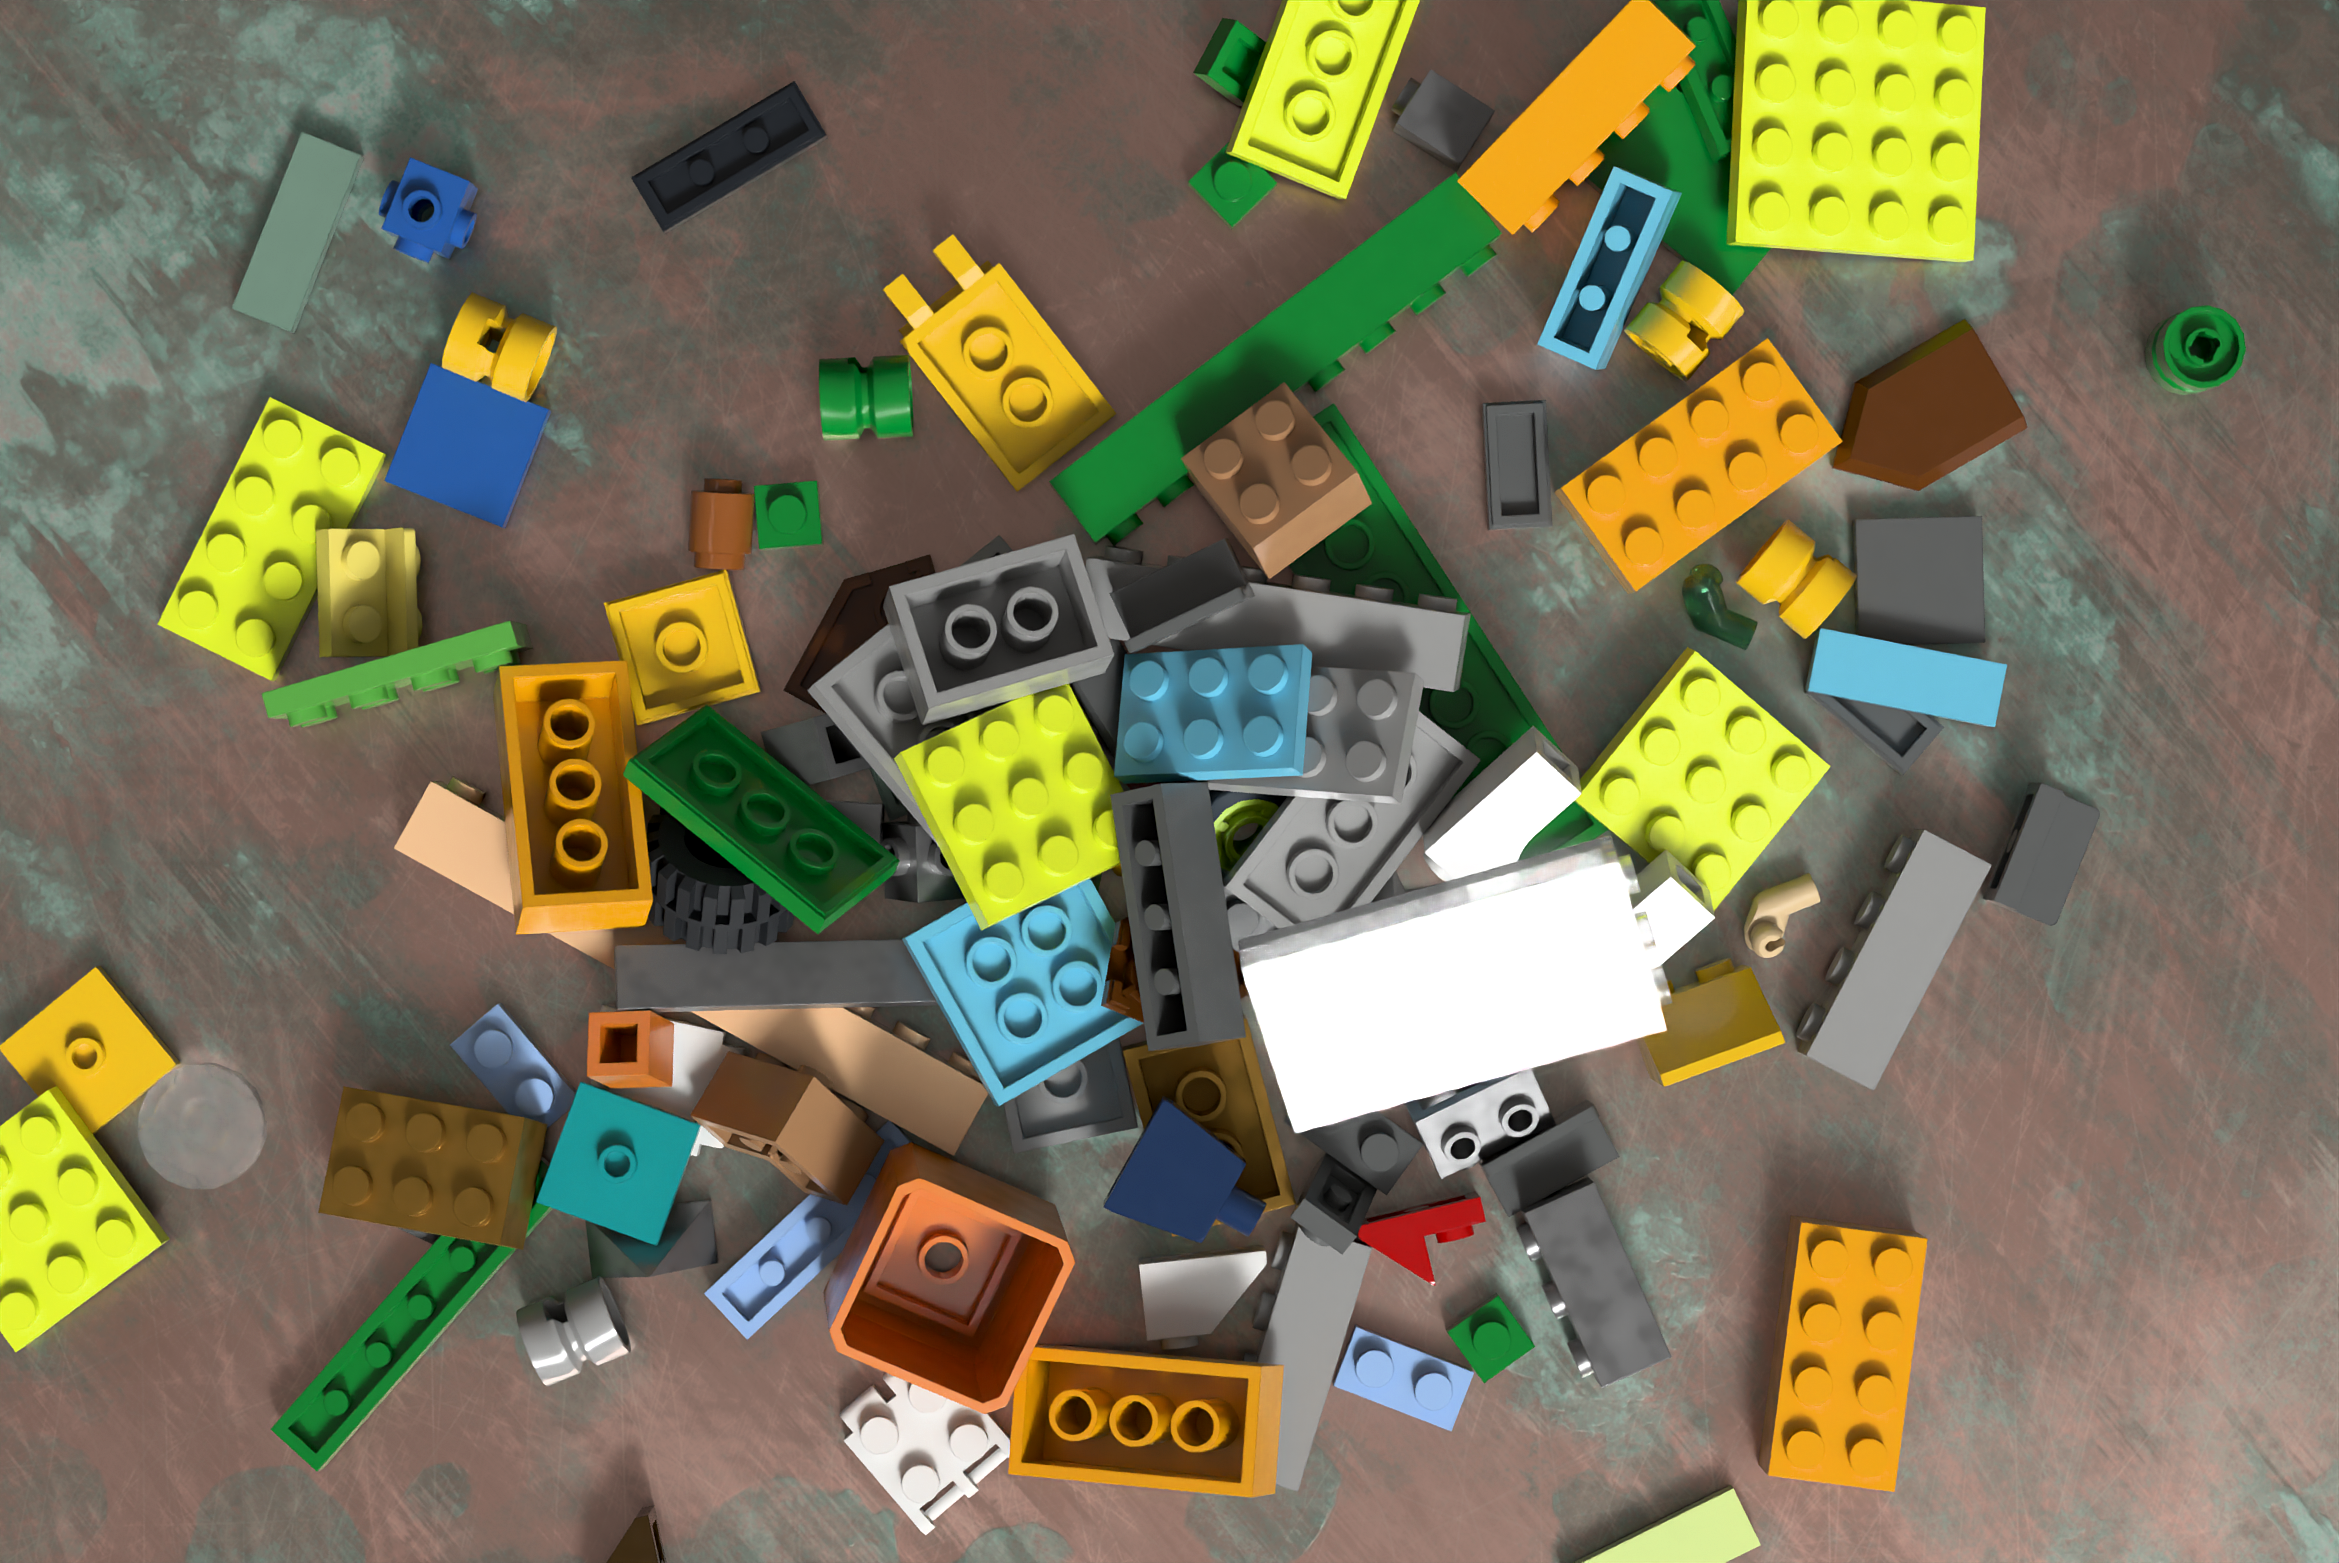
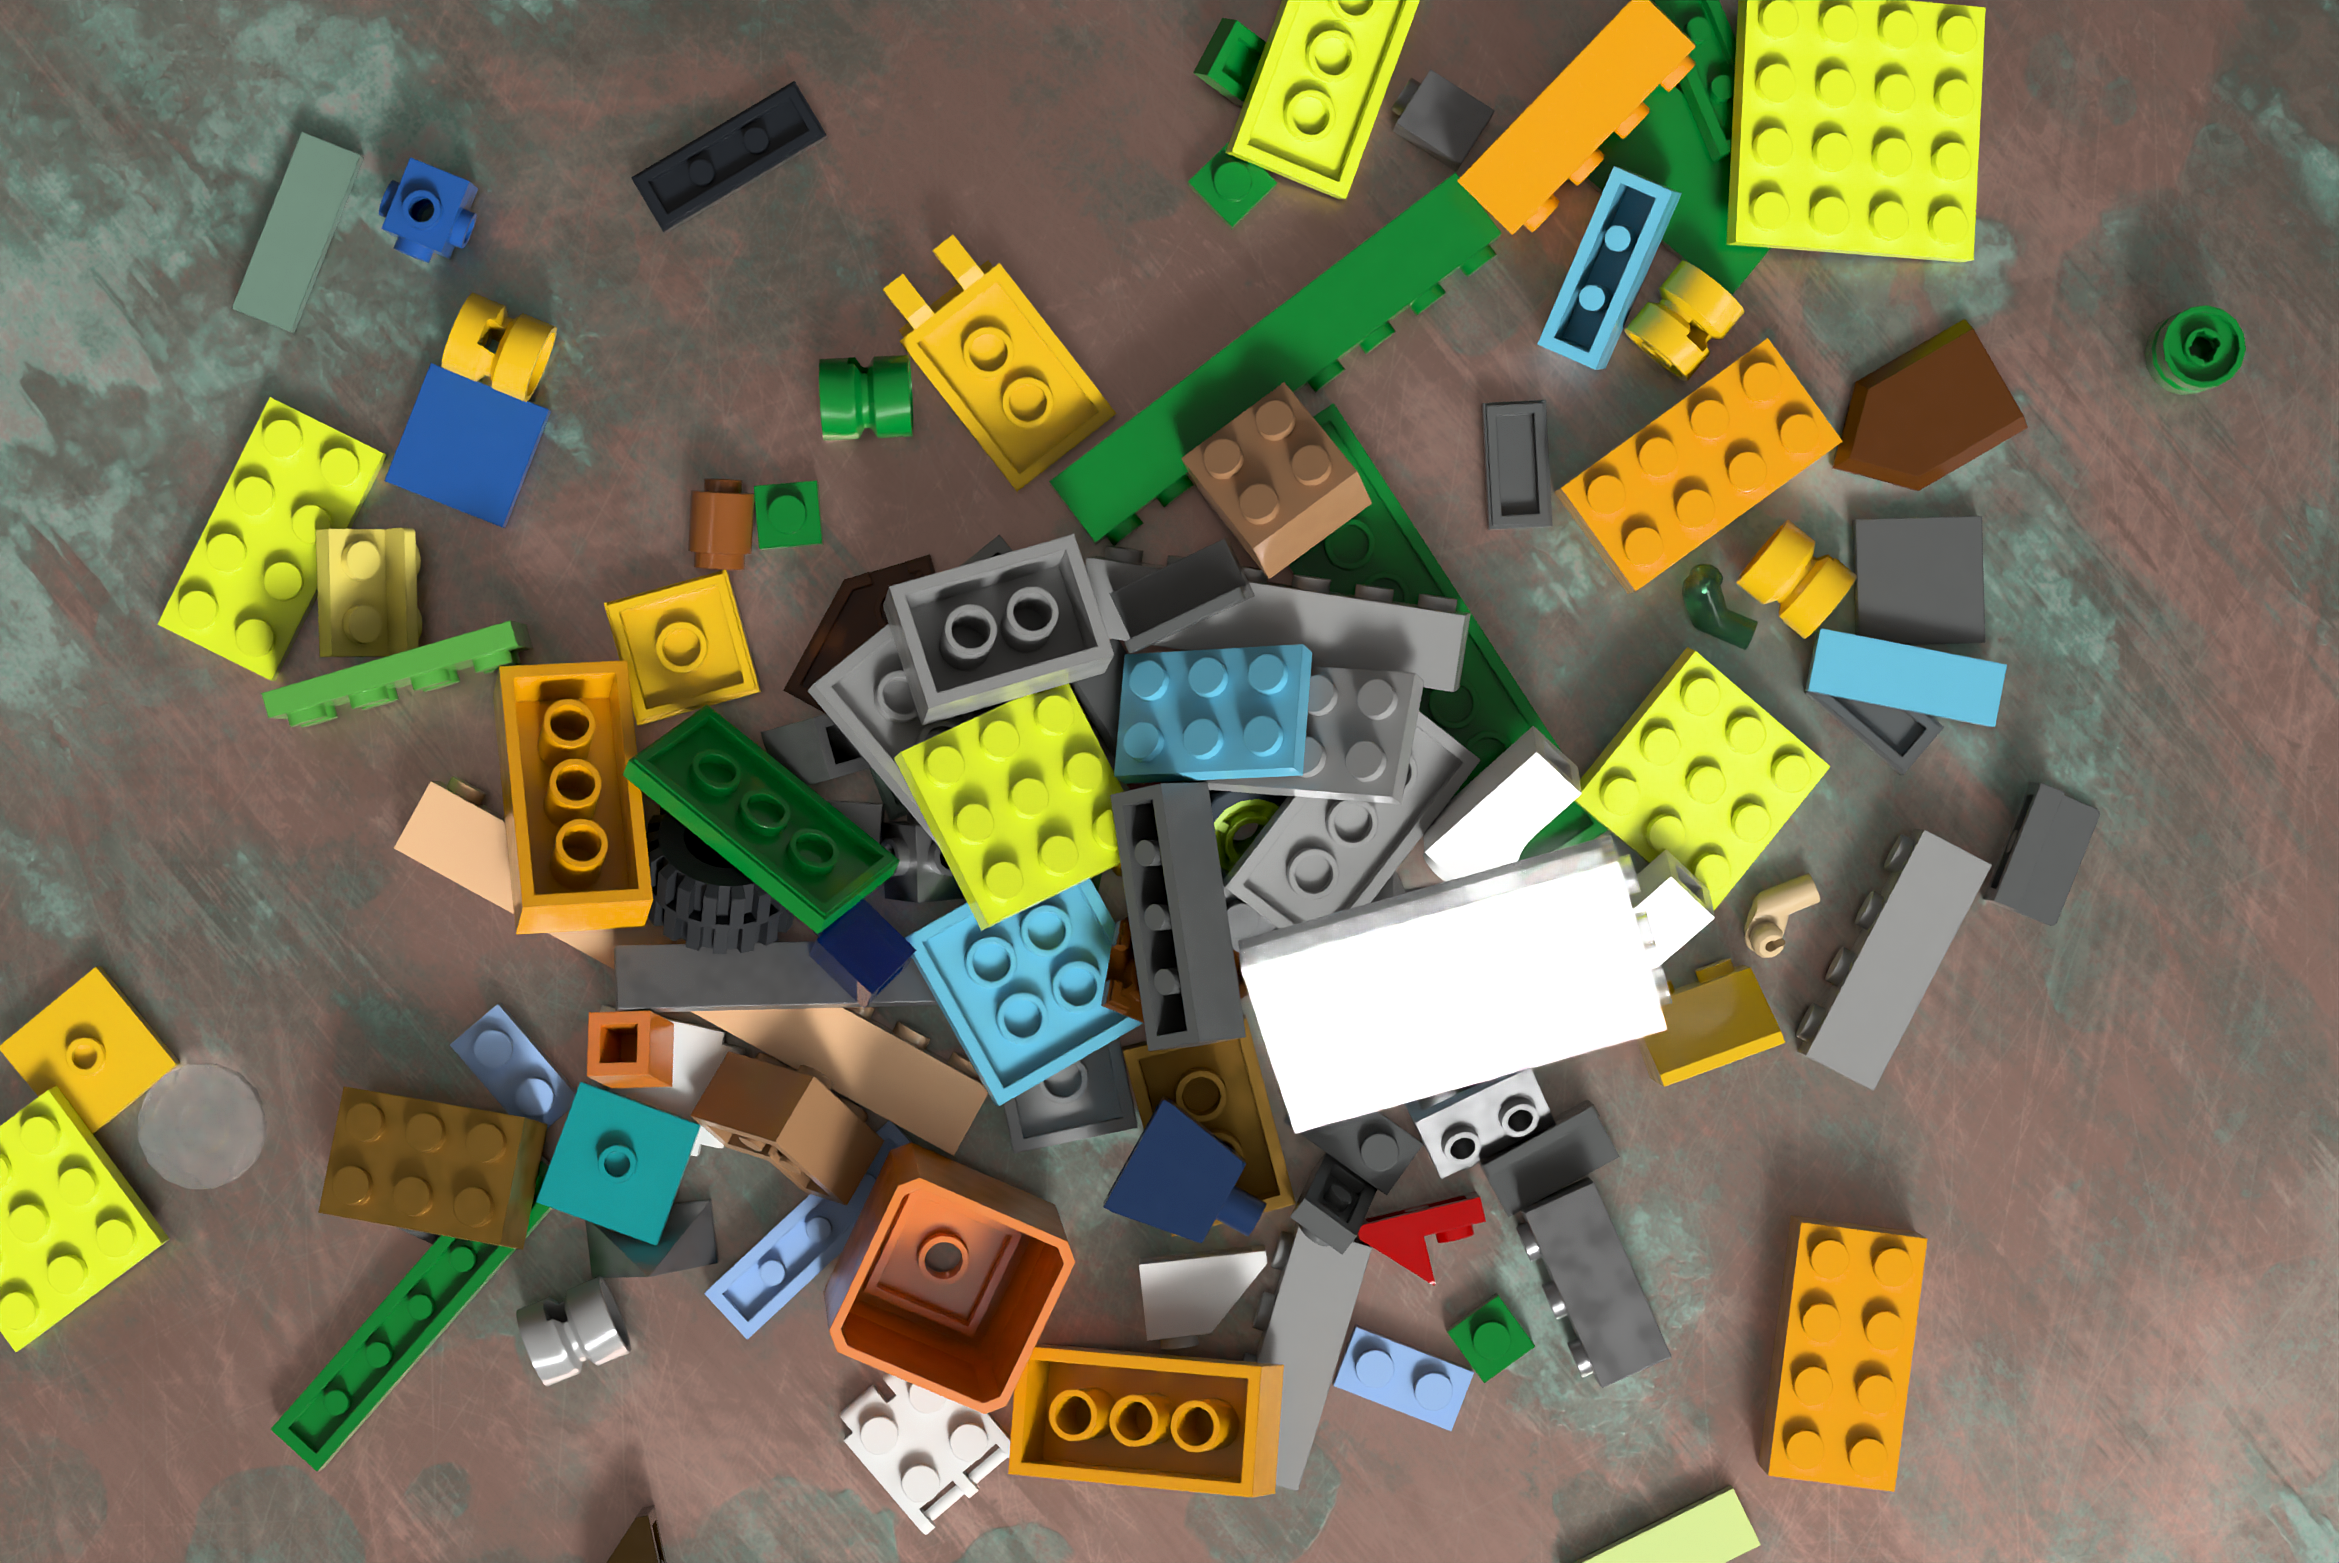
none -> clear blue brick [809,898,917,1009]

